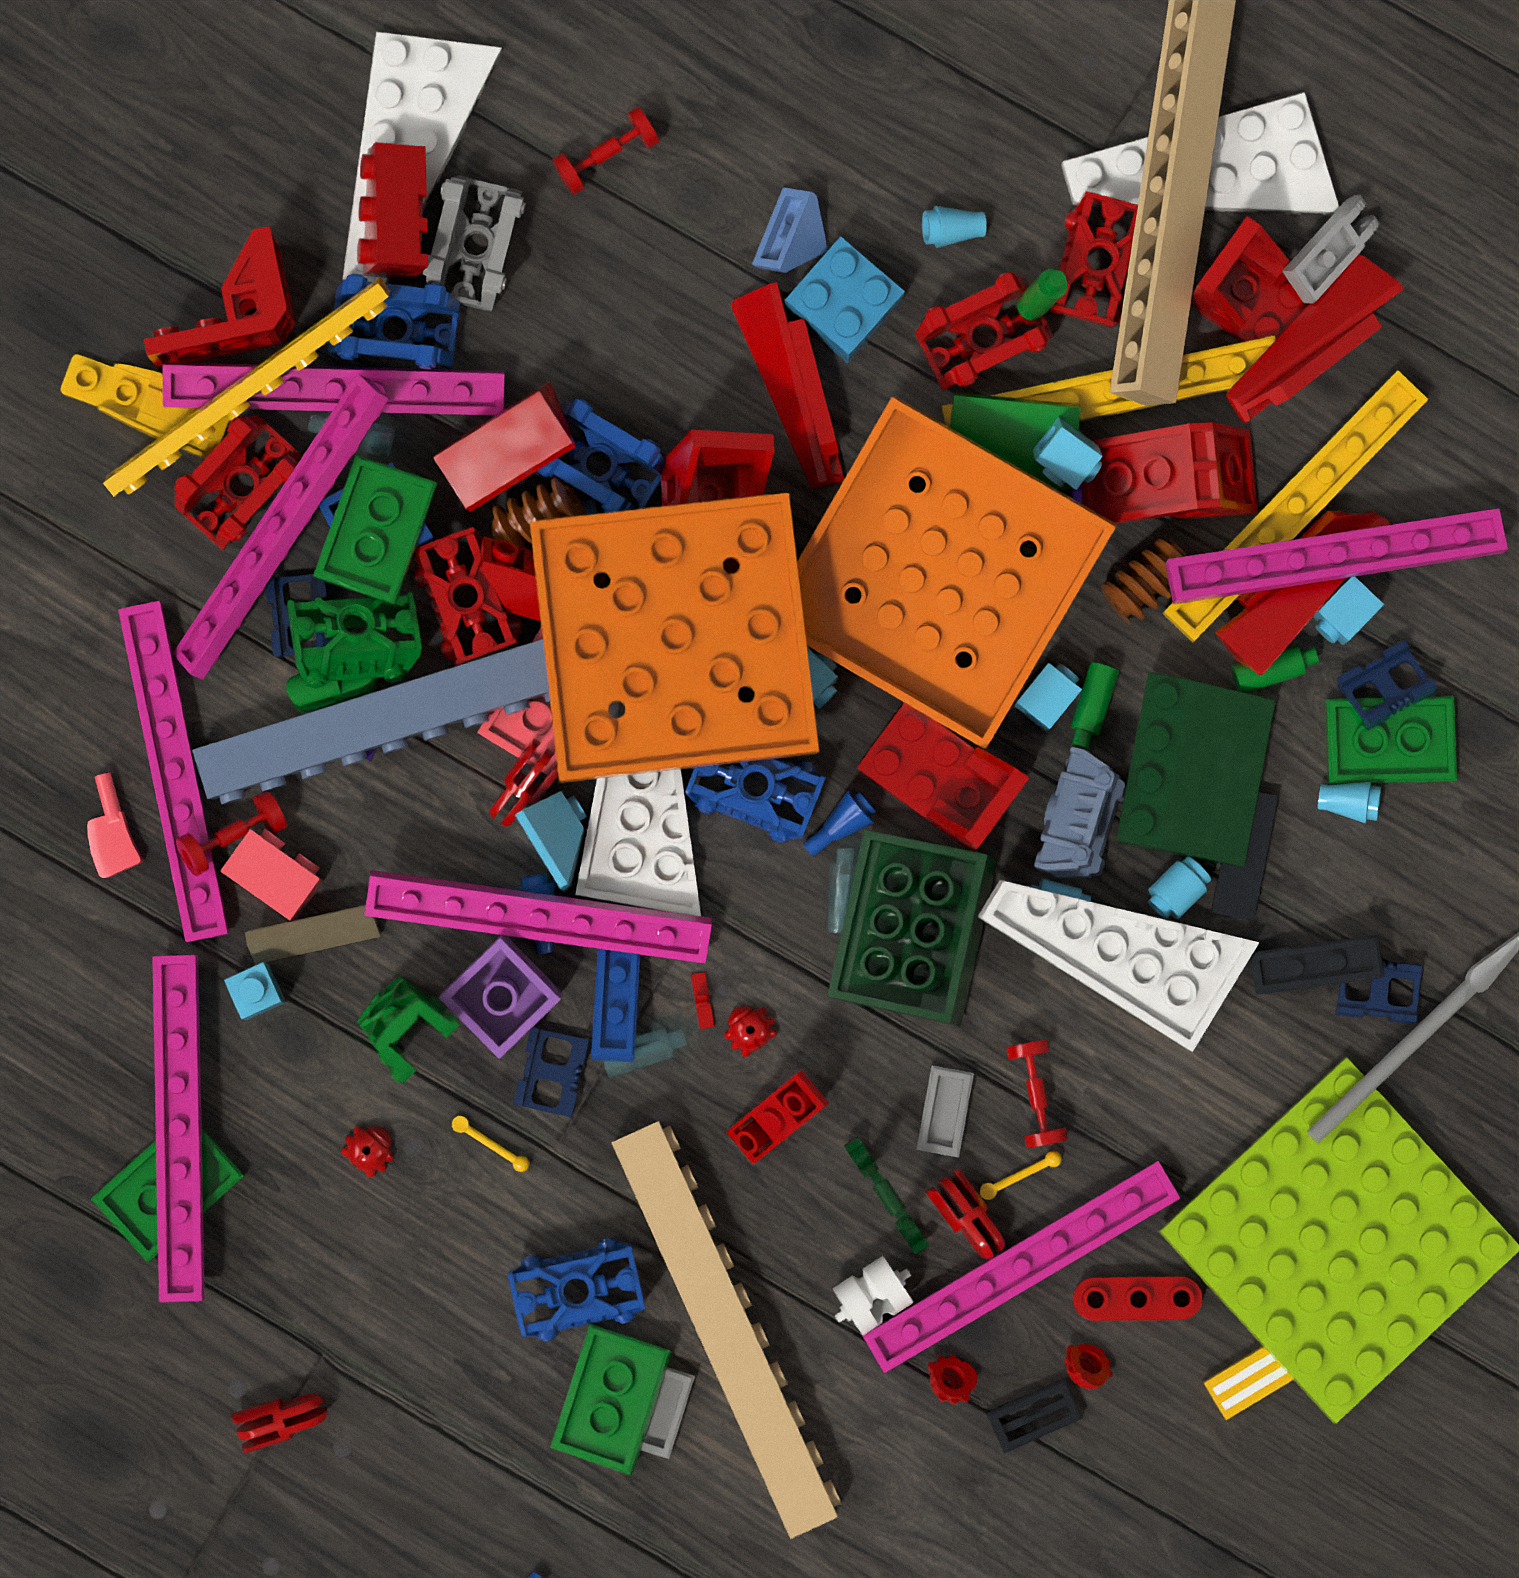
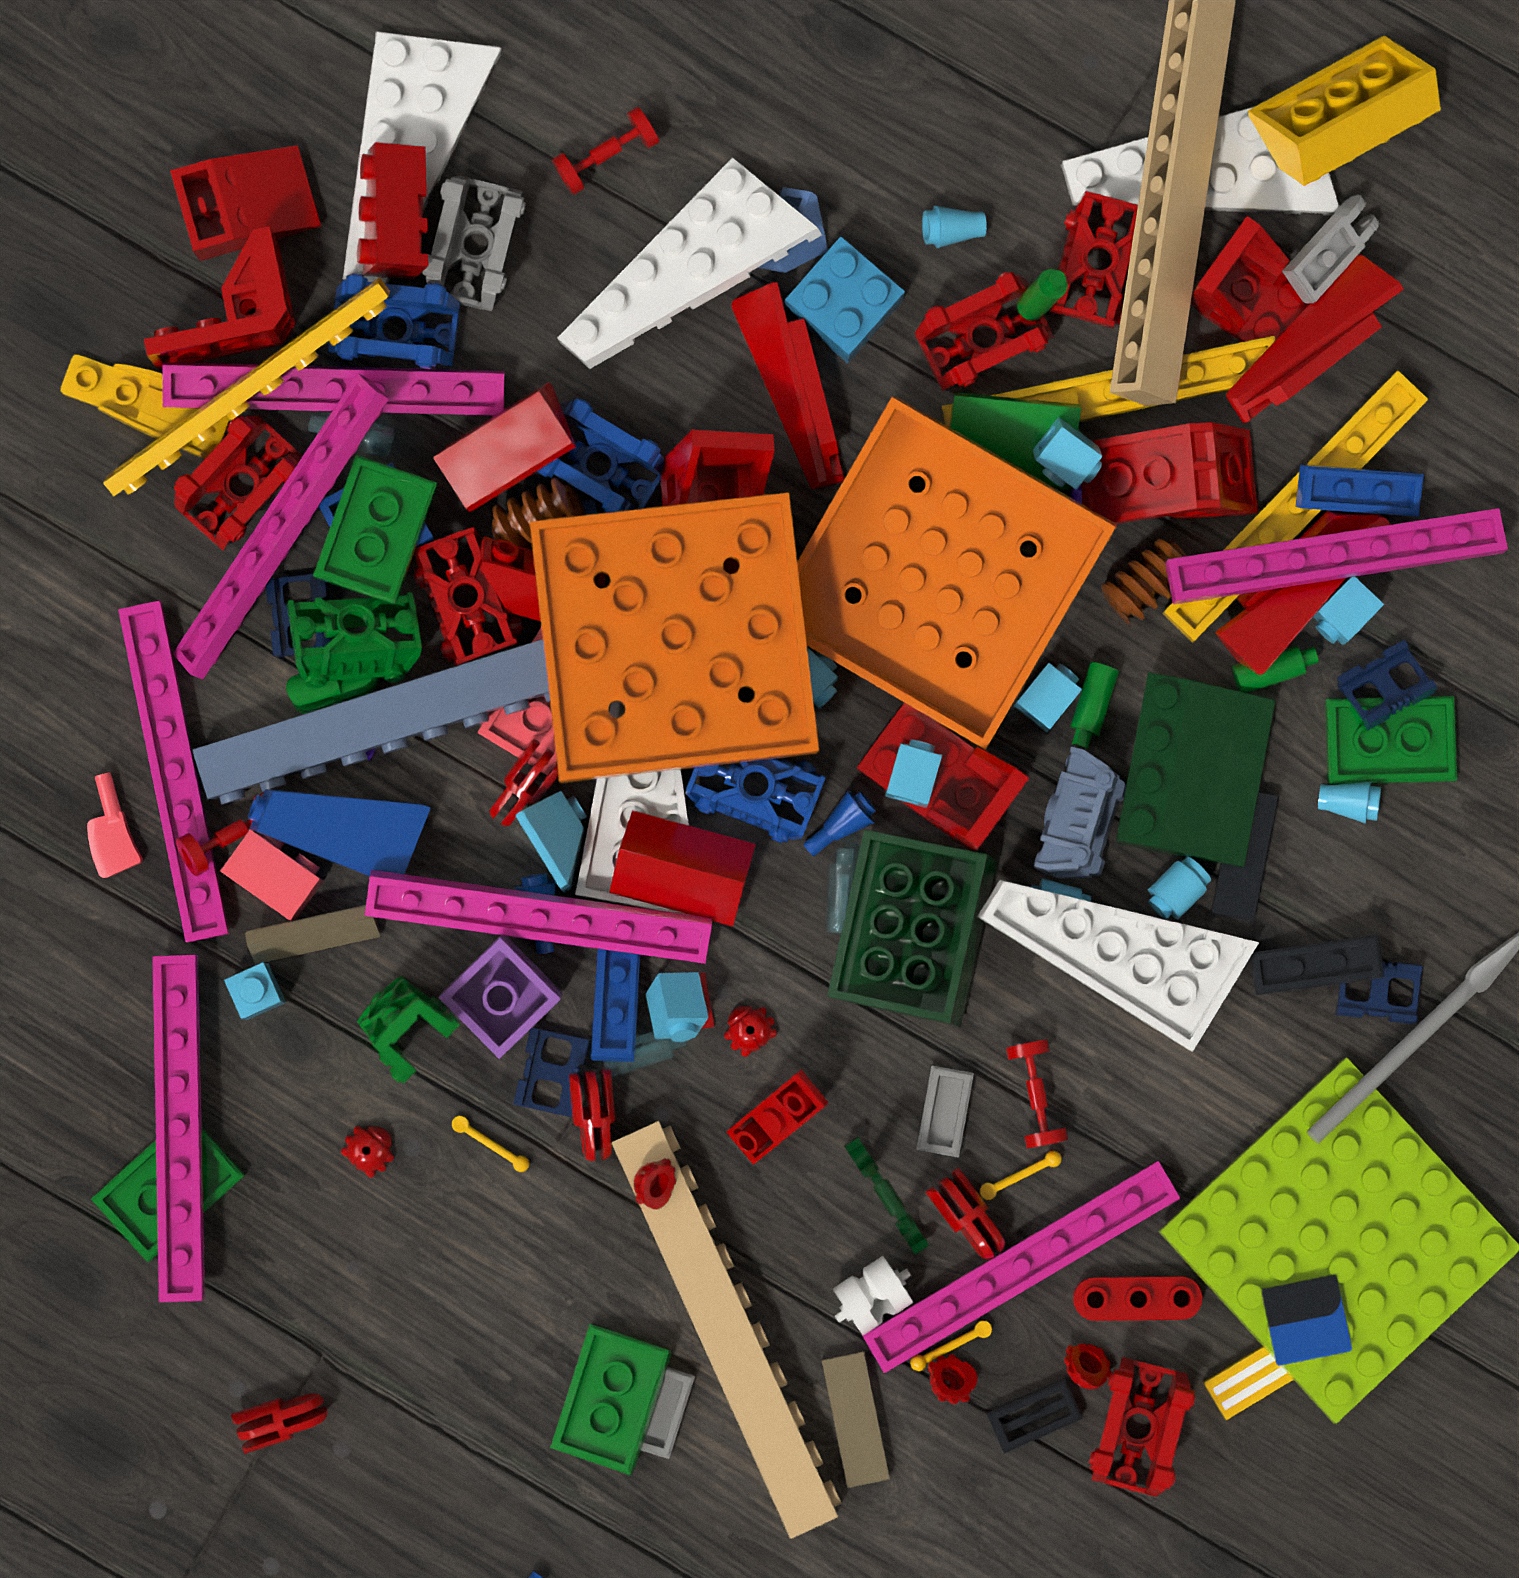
blue piece [507,1237,646,1342] -> none
none -> red slope [170,145,321,261]
none -> blue slope [248,789,431,877]
none -> white wing [558,158,822,369]
none -> red arm [569,1068,615,1162]
none -> red slope [609,810,756,927]
none -> red animal [633,1158,676,1210]
none -> medium azure brick [646,972,708,1042]
none -> dark tan tile [822,1351,890,1488]
none -> medium azure brick [885,739,942,808]
none -> yellow hinge [910,1321,992,1371]
none -> red piece [1088,1357,1195,1497]
none -> yellow slope [1248,36,1441,186]
none -> sticker [1261,1275,1352,1366]
none -> blue tile [1295,464,1424,516]

